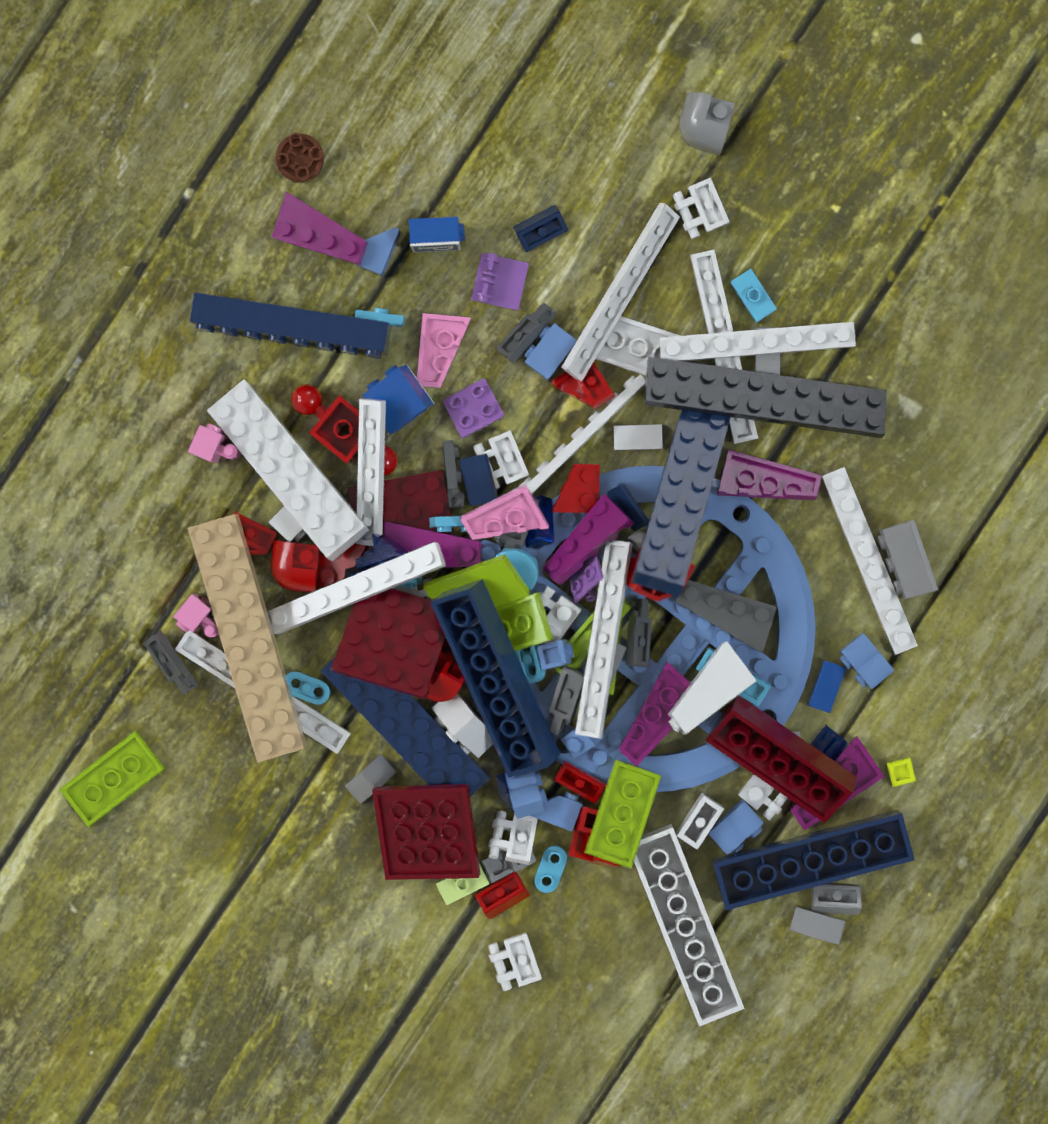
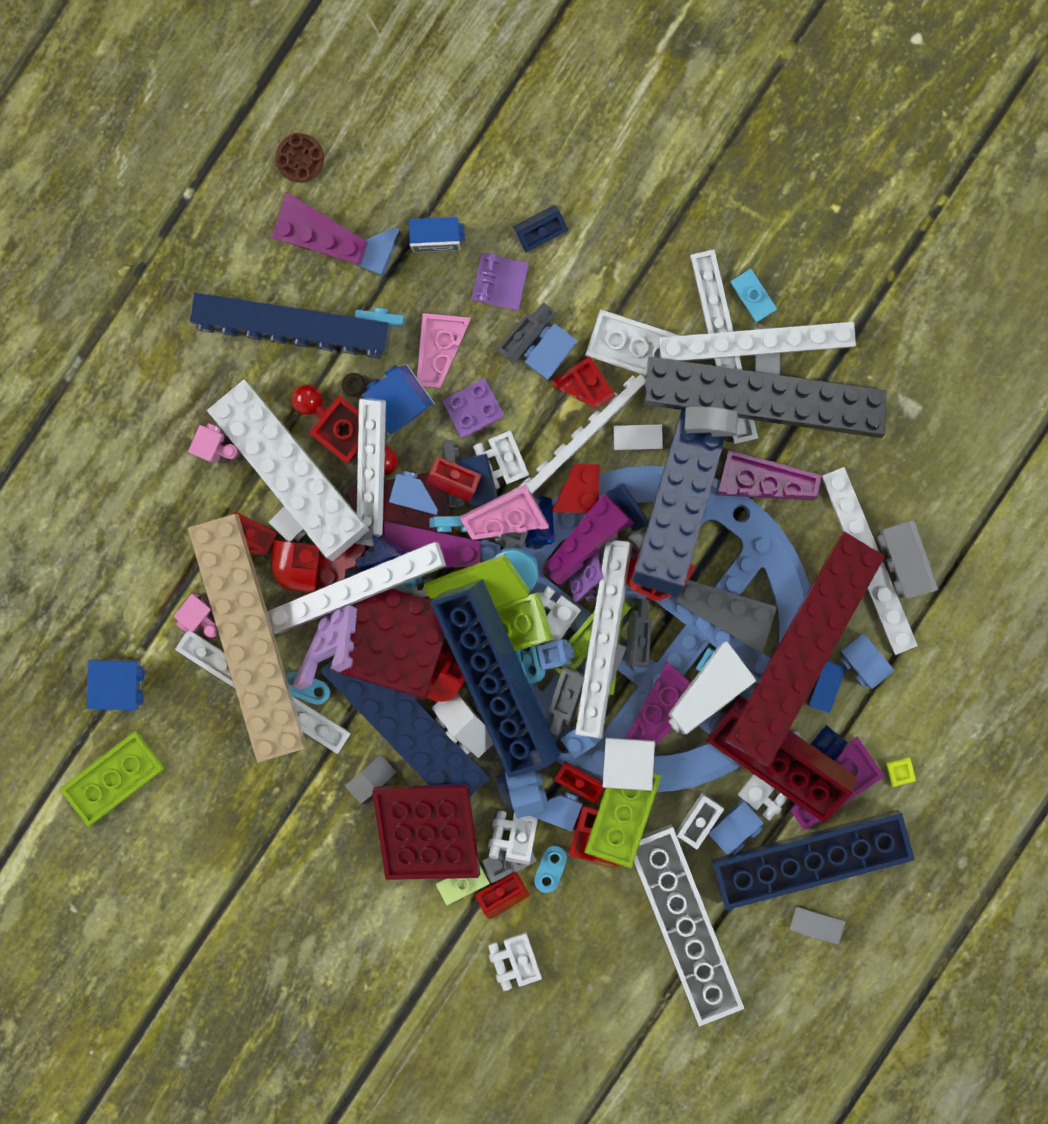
dark grey hinge [144,630,198,695] -> none
white plate [561,202,680,381] -> none
white plate [673,177,729,239] -> none
light grey brick [679,92,735,156] -> none
light grey slope [811,884,862,915] -> none
none -> blue piece [87,659,145,711]
none -> lavender wing [292,605,357,690]
none -> dark brown plate [342,373,366,397]
none -> medium blue slope [389,471,439,515]
none -> red slope [426,456,481,502]
none -> white tile [603,737,655,791]
none -> light grey slope [685,407,738,437]
none -> dark red plate [725,531,885,767]

